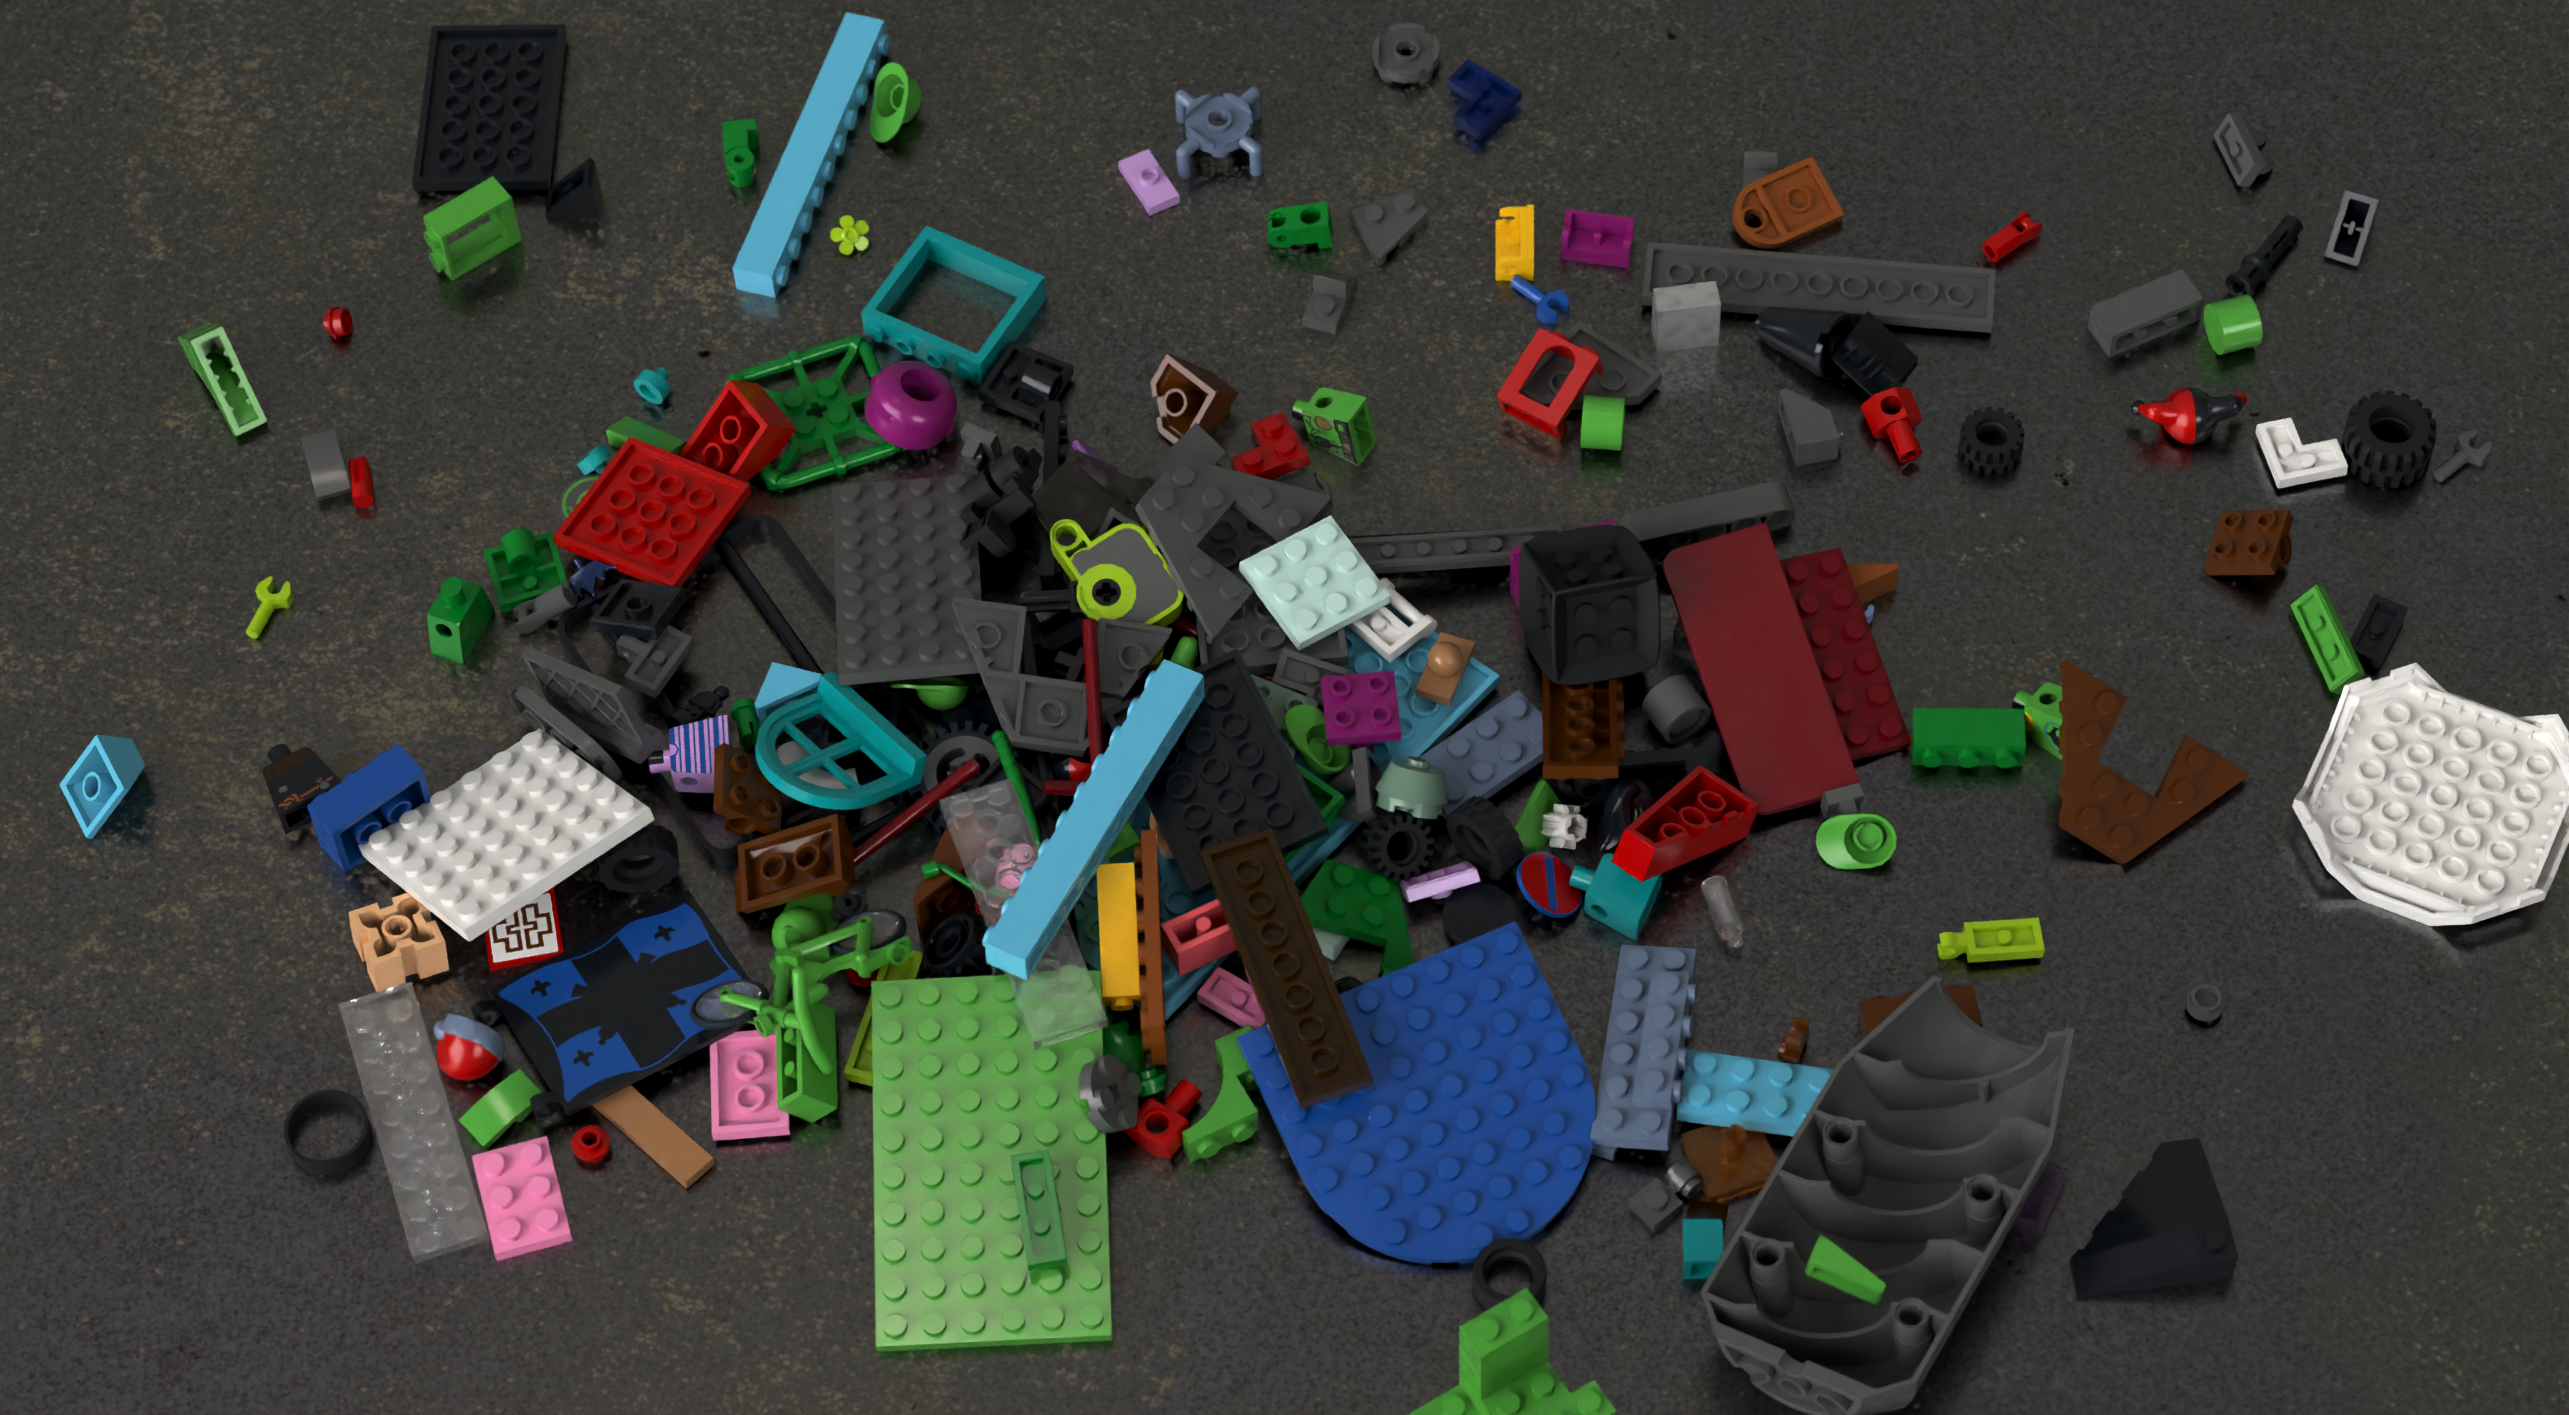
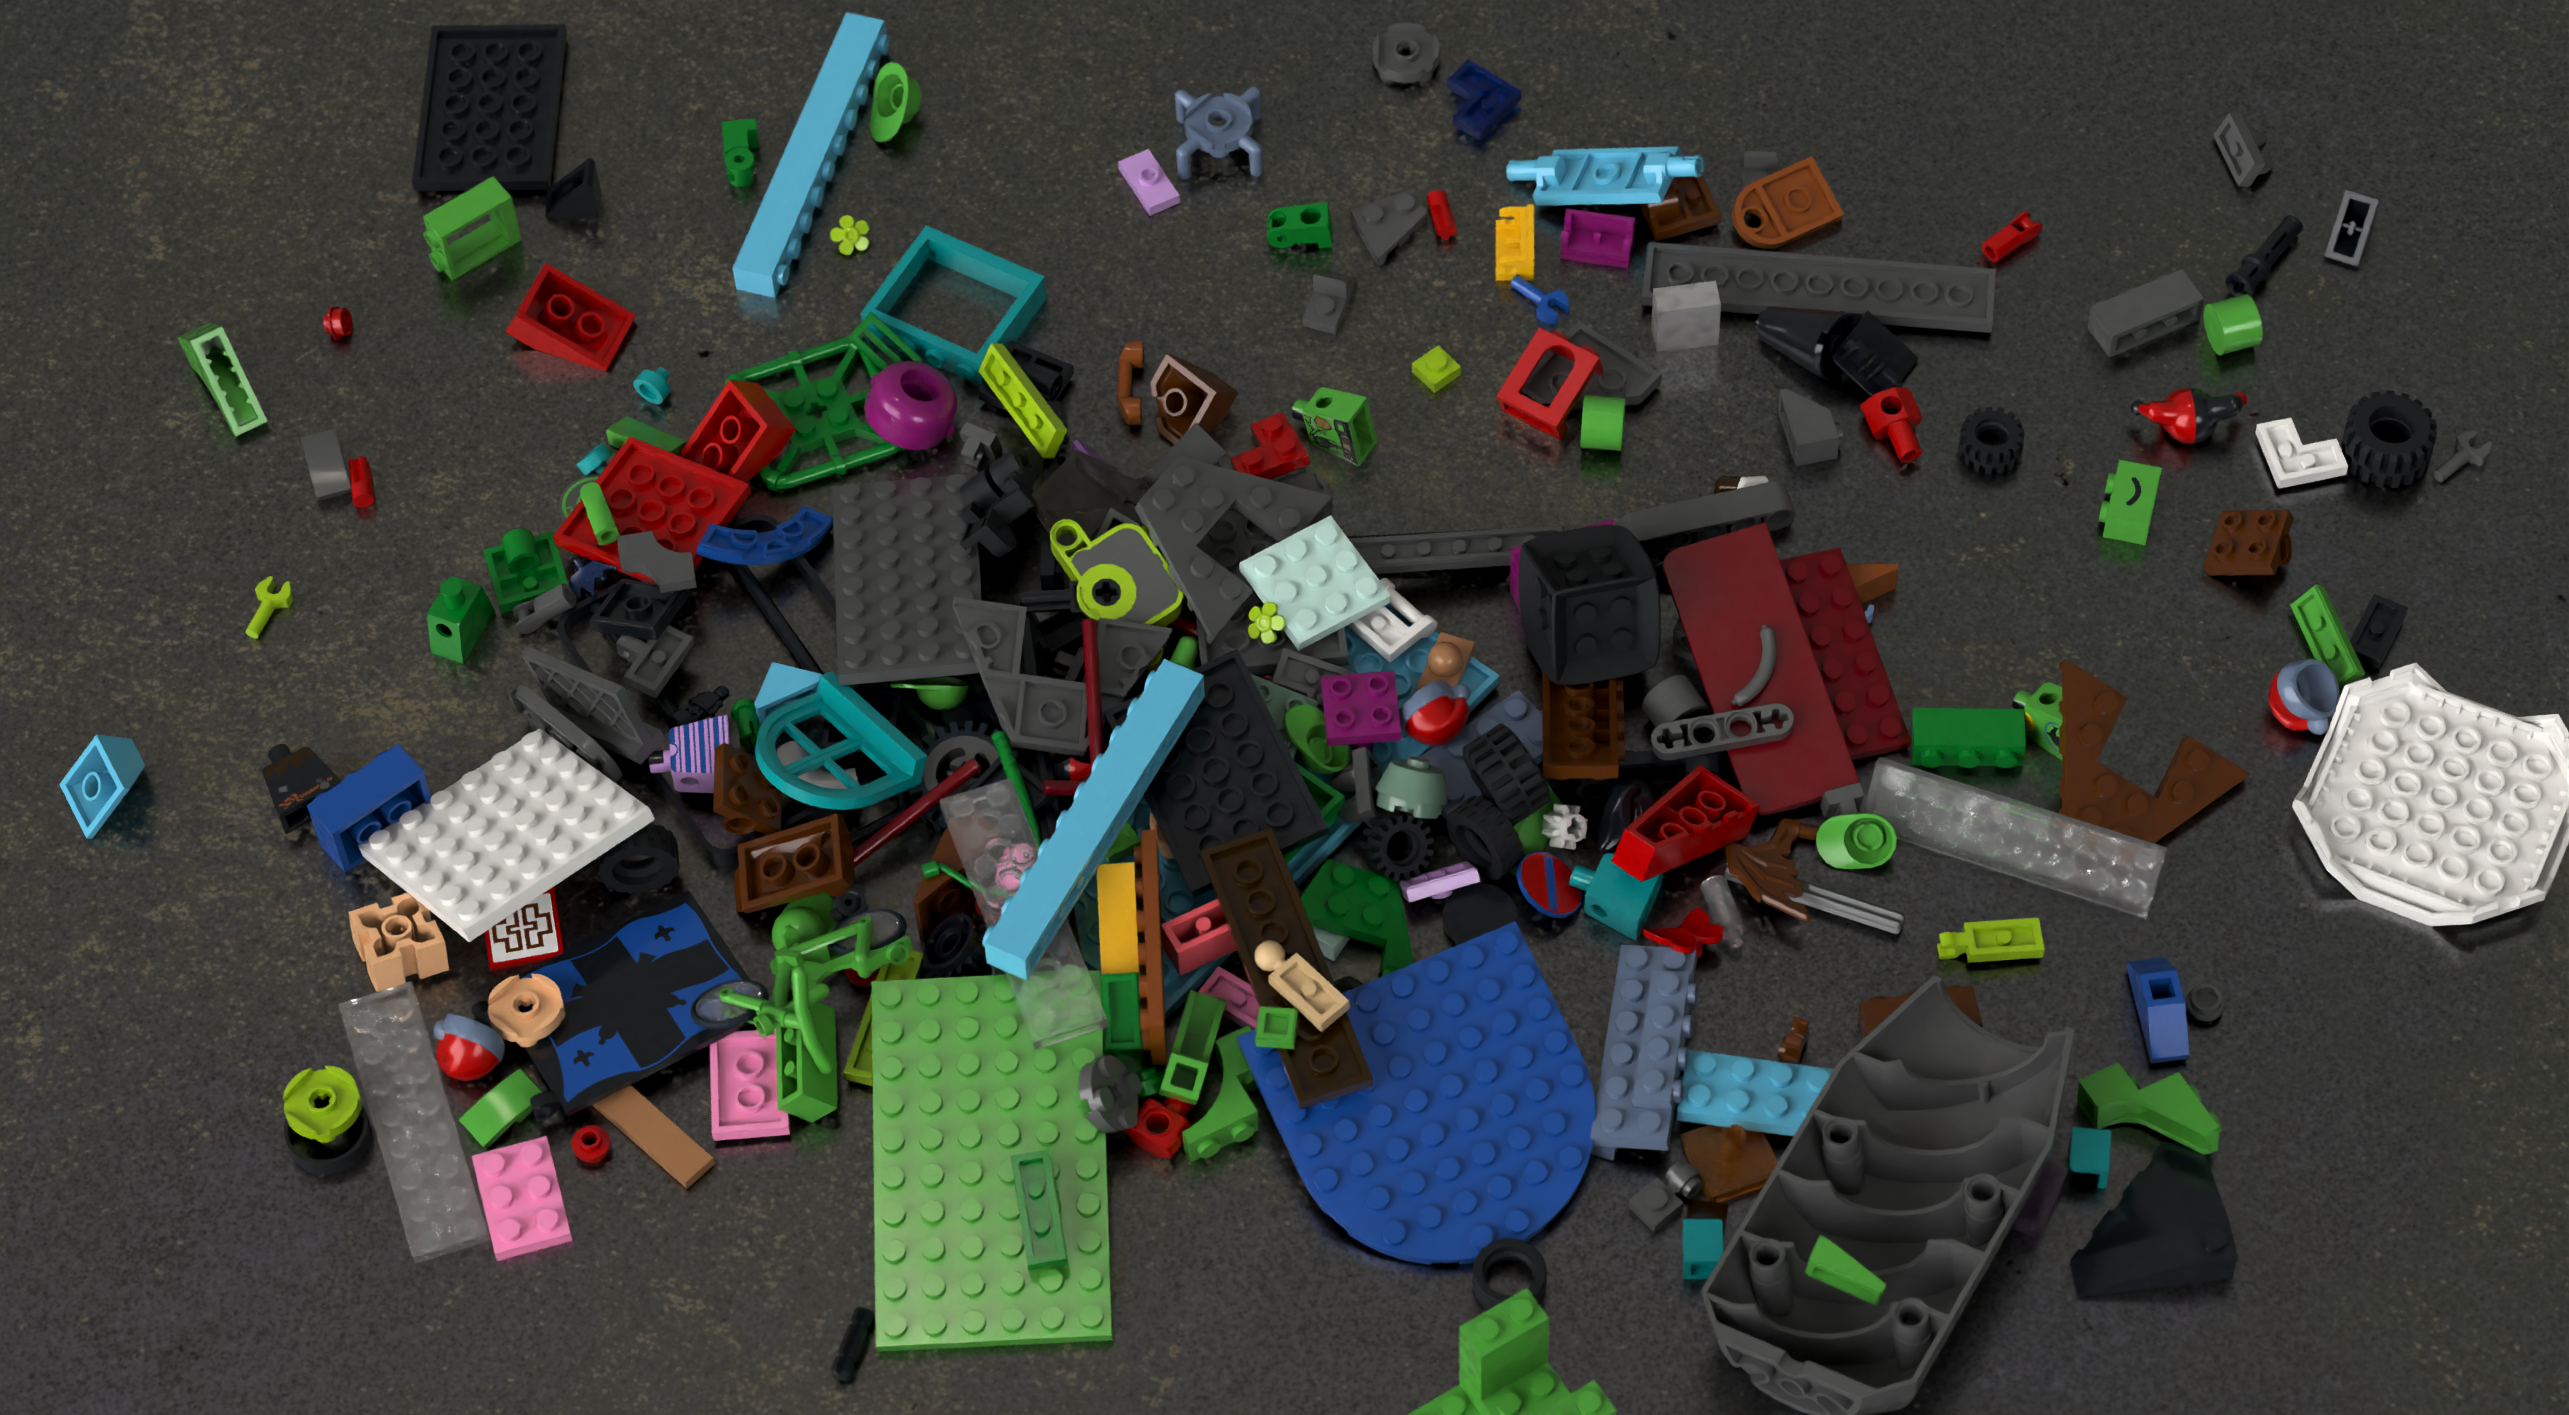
none -> lime plate [283,1066,363,1143]
none -> light nougat plate [488,974,566,1047]
none -> red slope [505,262,636,372]
none -> bright green bar [580,482,620,545]
none -> dark grey tile [617,531,697,593]
none -> blue tile [696,505,833,565]
none -> black axle [831,1307,875,1381]
none -> green tile [847,312,923,370]
none -> lime plate [978,343,1068,458]
none -> green tile [1100,972,1143,1051]
none -> dark orange bar [1117,341,1144,425]
none -> bright green arch [1159,990,1226,1105]
none -> lime plant [1248,602,1286,644]
none -> tan plate [1254,941,1350,1032]
none -> bright green tile [1255,1006,1298,1049]
none -> red piece [1399,680,1470,746]
none -> lime plate [1412,345,1461,393]
none -> red piece [1427,190,1457,240]
none -> black tyre [1462,723,1551,826]
none -> medium azure plate [1507,146,1704,206]
none -> reddish brown plate [1638,174,1721,242]
none -> red animal [1643,908,1723,958]
none -> dark grey beam [1651,703,1794,760]
none -> arm [1714,475,1769,494]
none -> dark grey axle [1724,864,1905,934]
none -> reddish brown animal [1725,818,1819,922]
none -> dark grey piece [1731,624,1777,706]
none -> clear plate [1864,757,2168,919]
none -> teal panel [2068,1127,2111,1189]
none -> bright green arch [2077,1063,2222,1154]
none -> bright green brick [2098,459,2162,546]
none -> blue slope [2126,957,2189,1063]
none -> sand blue piece [2268,658,2340,735]

